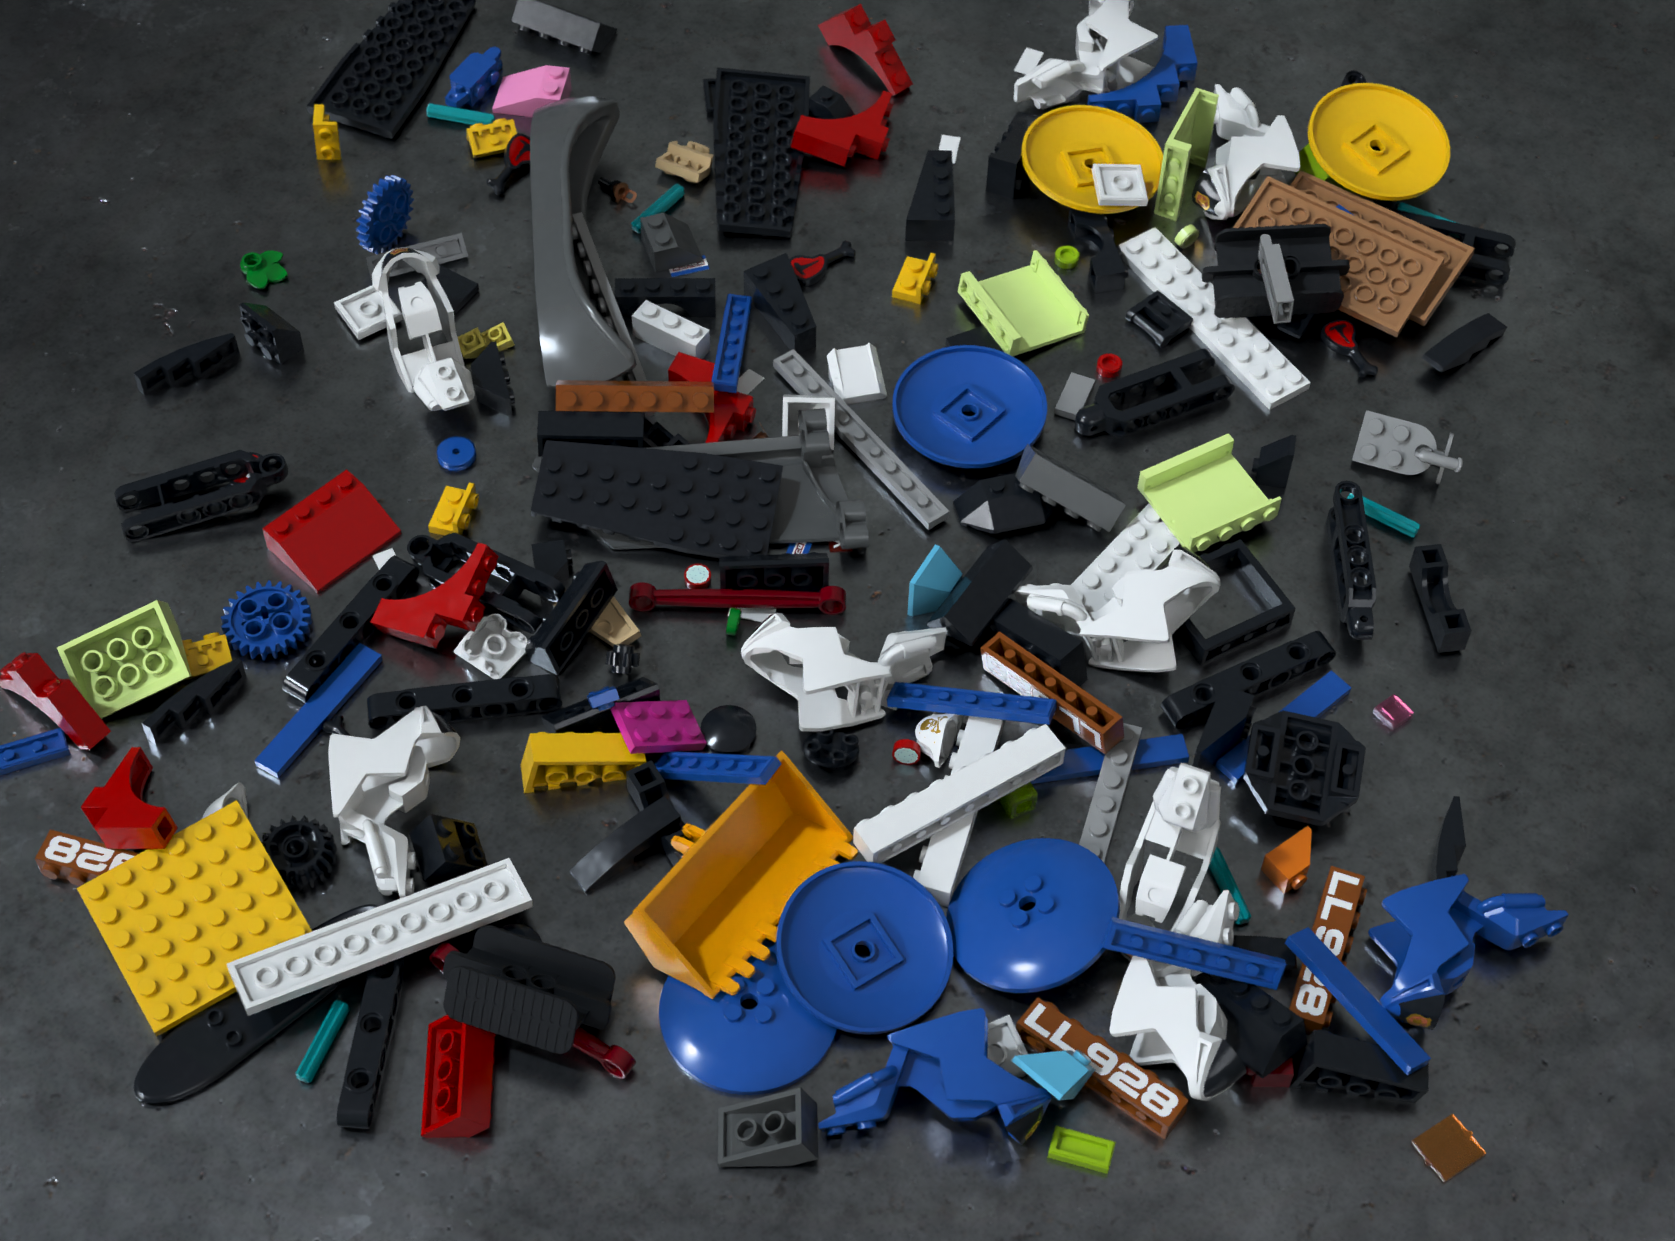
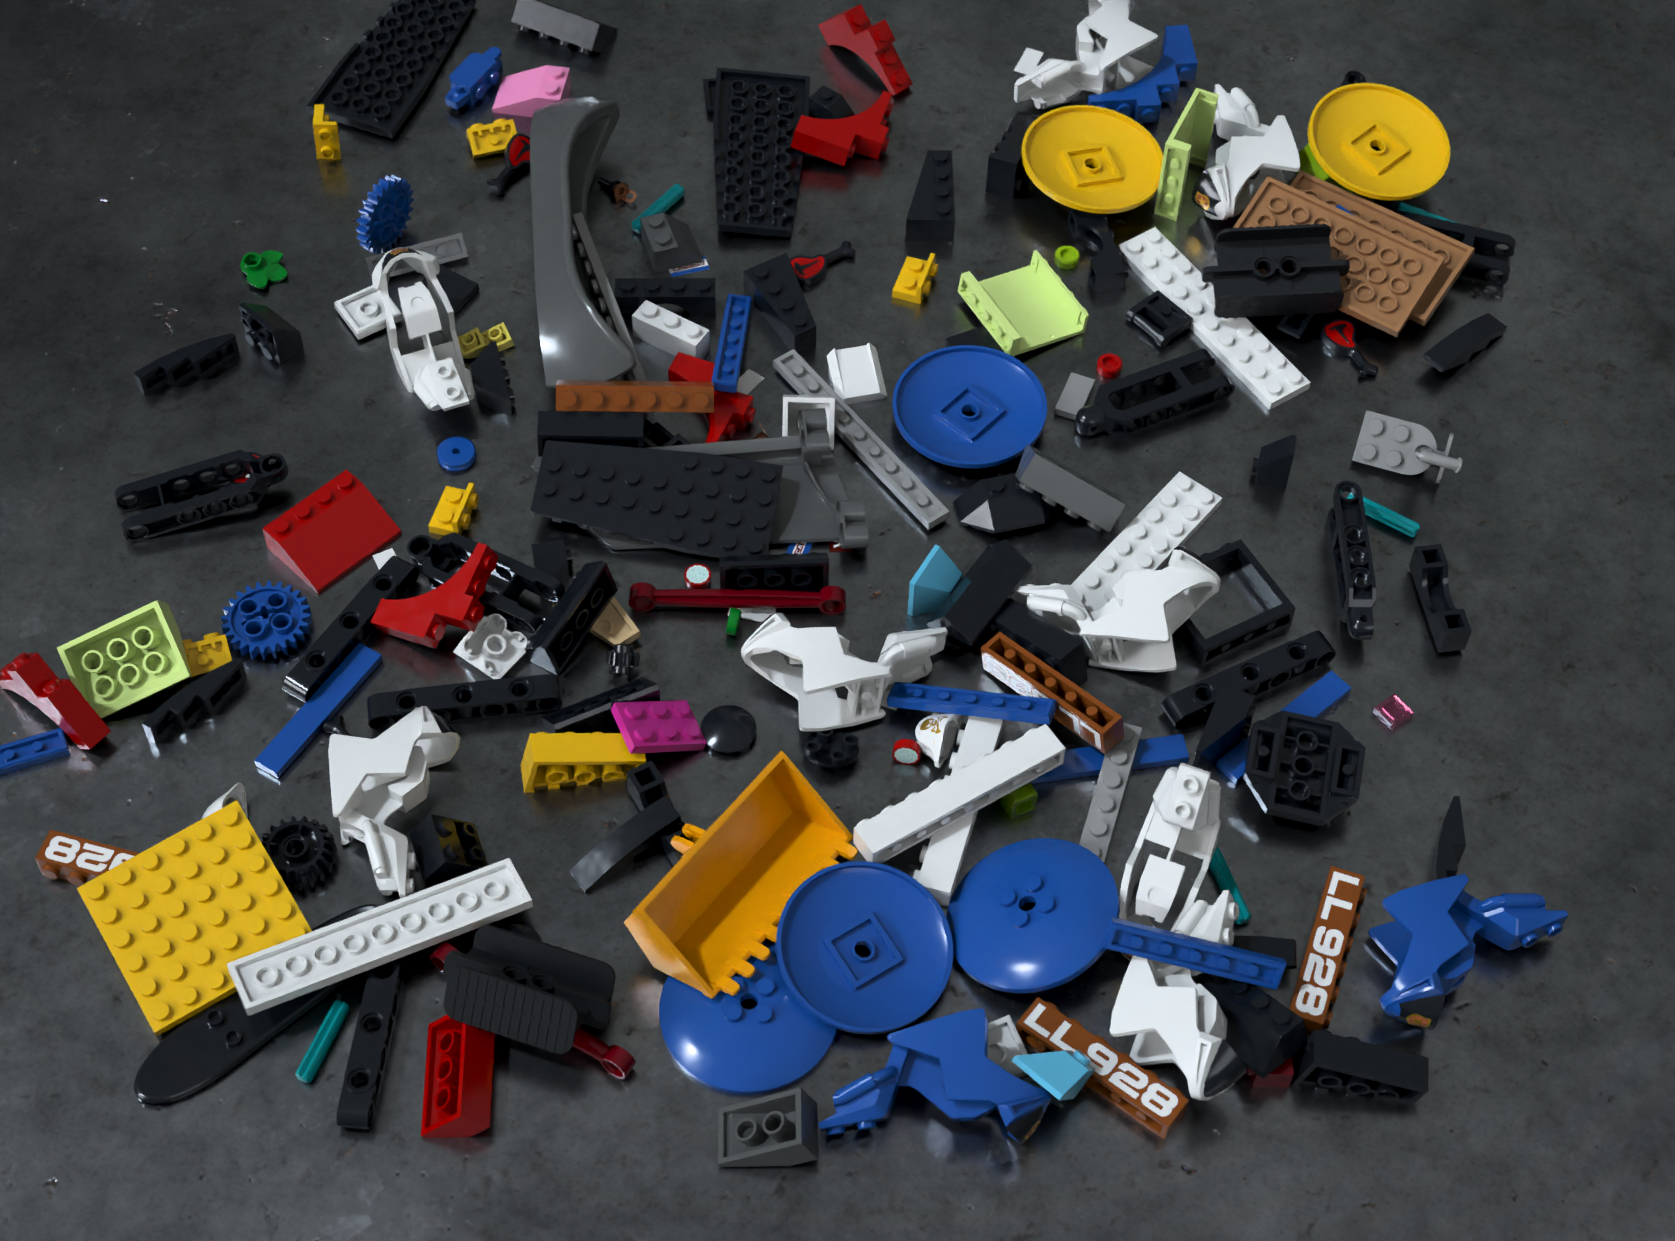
red arch [81,747,178,849] -> none
teal axle [426,103,495,125] -> none
blue plate [587,686,620,711] -> none
blue tile [654,752,782,785] -> none
tan slope [655,141,714,183] -> none
white sticker [939,135,961,164] -> none
lime tile [1047,1125,1116,1174] -> none
white plate [1092,164,1148,206] -> none
yellowish green panel [1137,433,1282,553] -> none
yellowish green tile [1175,224,1199,248] -> none
light grey hinge [1258,234,1294,324] -> none
orange slope [1261,826,1312,894] -> none
blue tile [1285,927,1431,1075] -> none
clear orange piece [1411,1114,1486,1183] -> none

